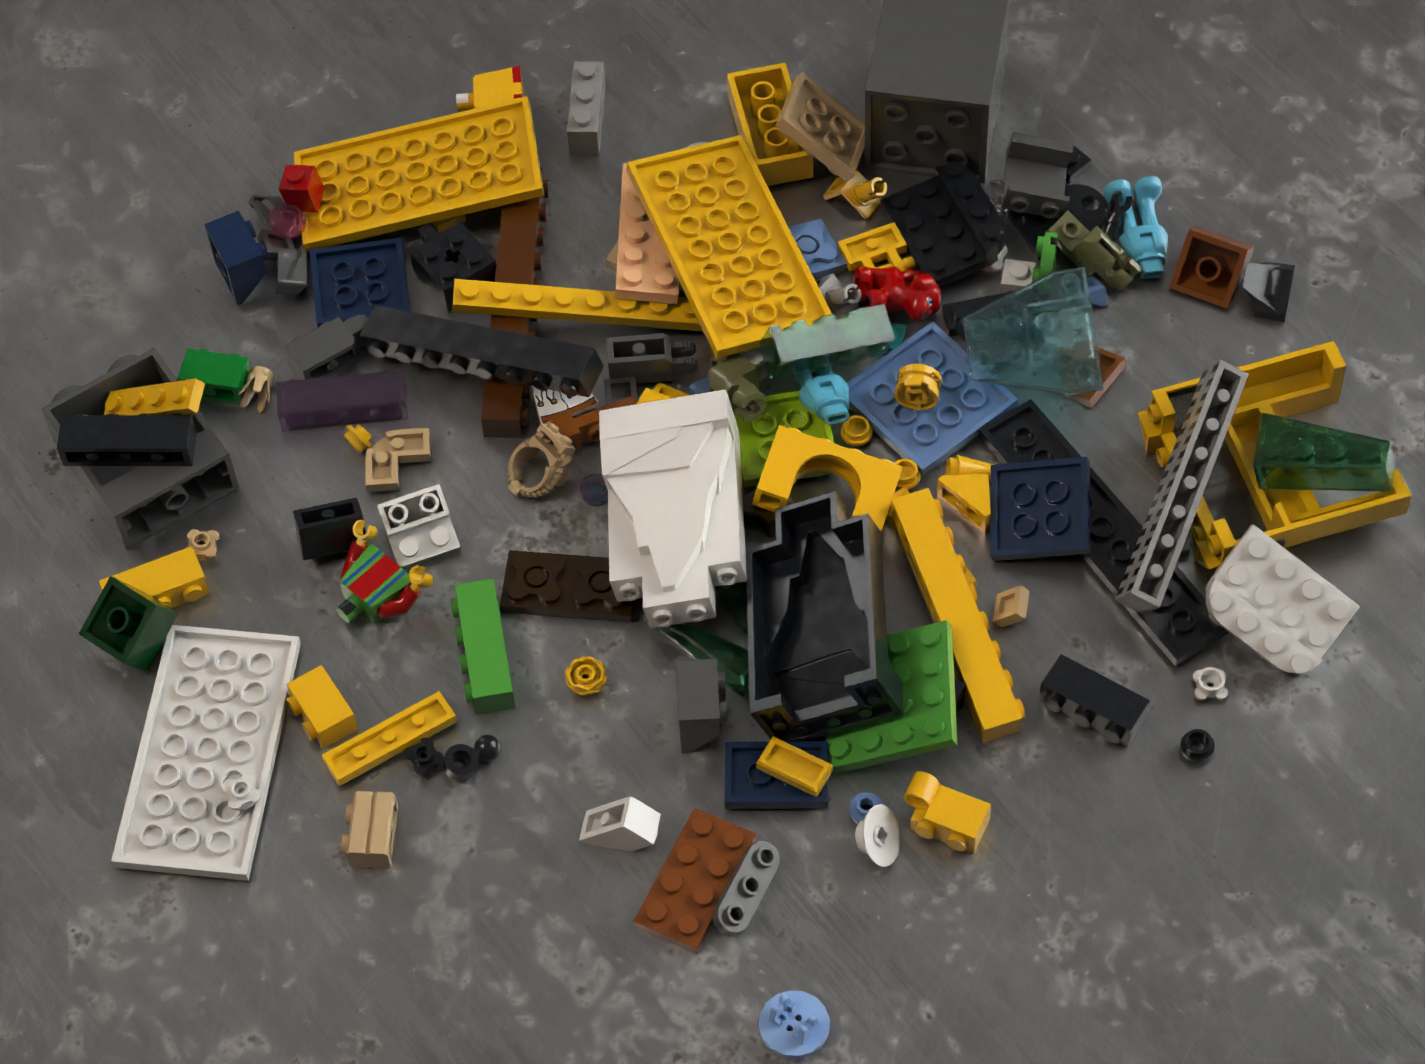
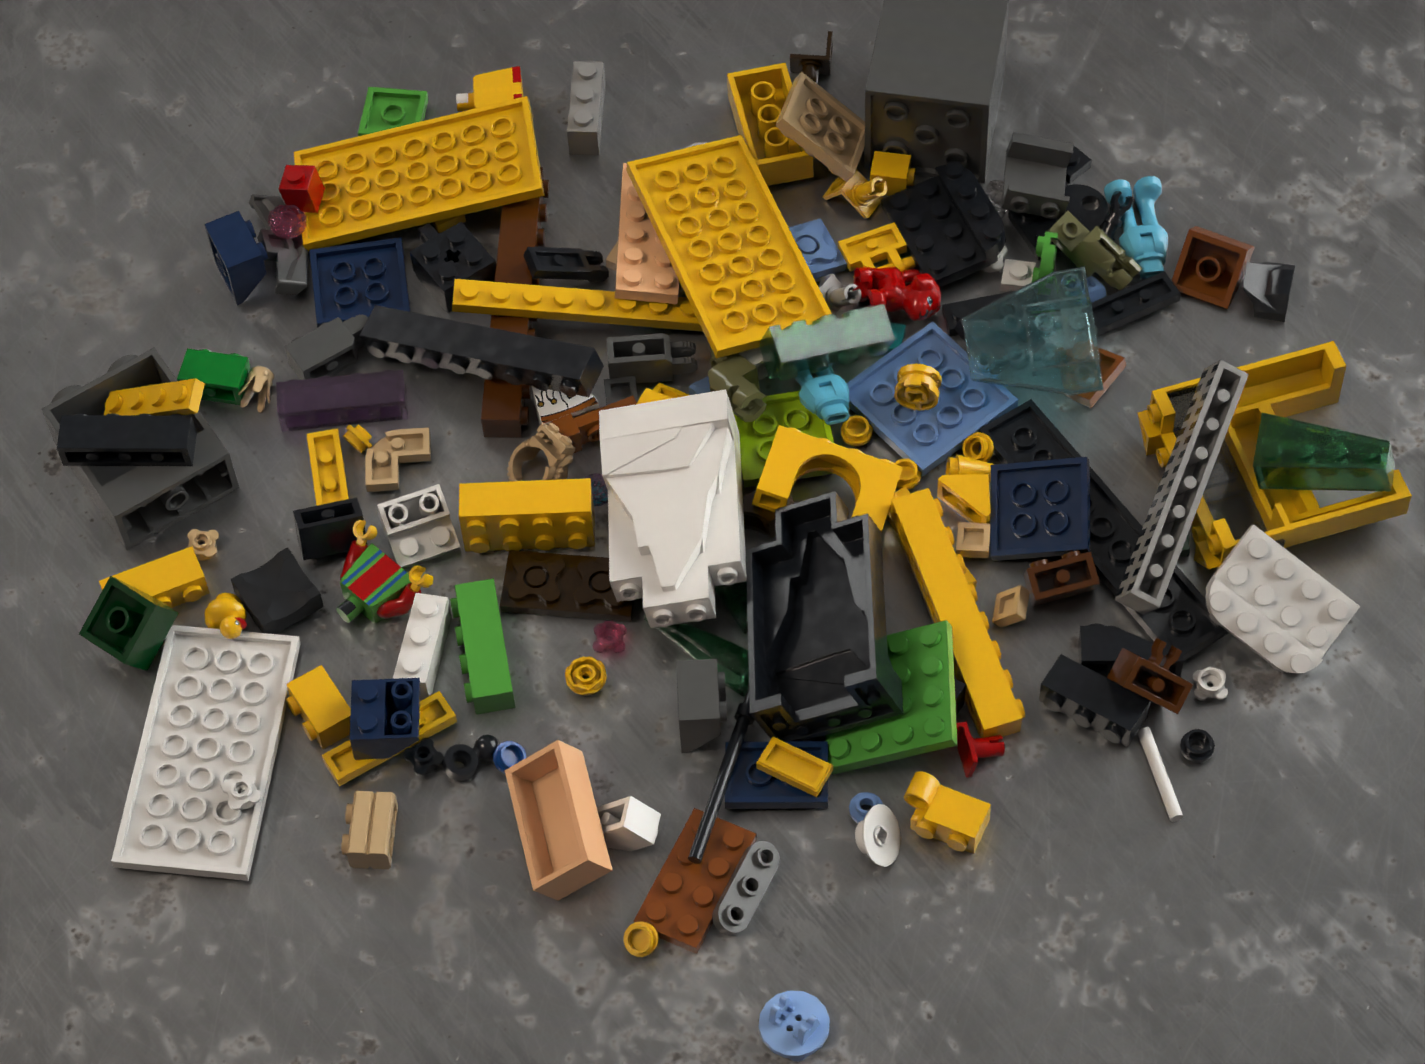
none -> yellow animal [204,593,247,639]
none -> black brick [231,547,324,634]
none -> yellow plate [307,428,349,506]
none -> dark blue slope [350,678,420,760]
none -> bright green plate [358,87,429,136]
none -> white brick [393,593,452,701]
none -> yellow brick [459,478,595,553]
none -> blue plate [493,741,526,774]
none -> light nougat piece [504,740,613,901]
none -> black hinge [523,247,609,283]
none -> clear pink plate [593,621,626,654]
none -> yellow plate [623,921,659,957]
none -> black bar [688,687,755,864]
none -> dark brown bracket [790,31,833,84]
none -> yellow brick [870,151,916,196]
none -> tan plate [956,522,990,559]
none -> red bracket [957,722,1005,778]
none -> yellow plate [962,432,994,462]
none -> reddish brown brick [1023,551,1100,607]
none -> black slope [1078,623,1184,678]
none -> black plate [1082,271,1181,336]
none -> reddish brown brick [1107,638,1194,714]
none -> white bar [1137,727,1183,822]

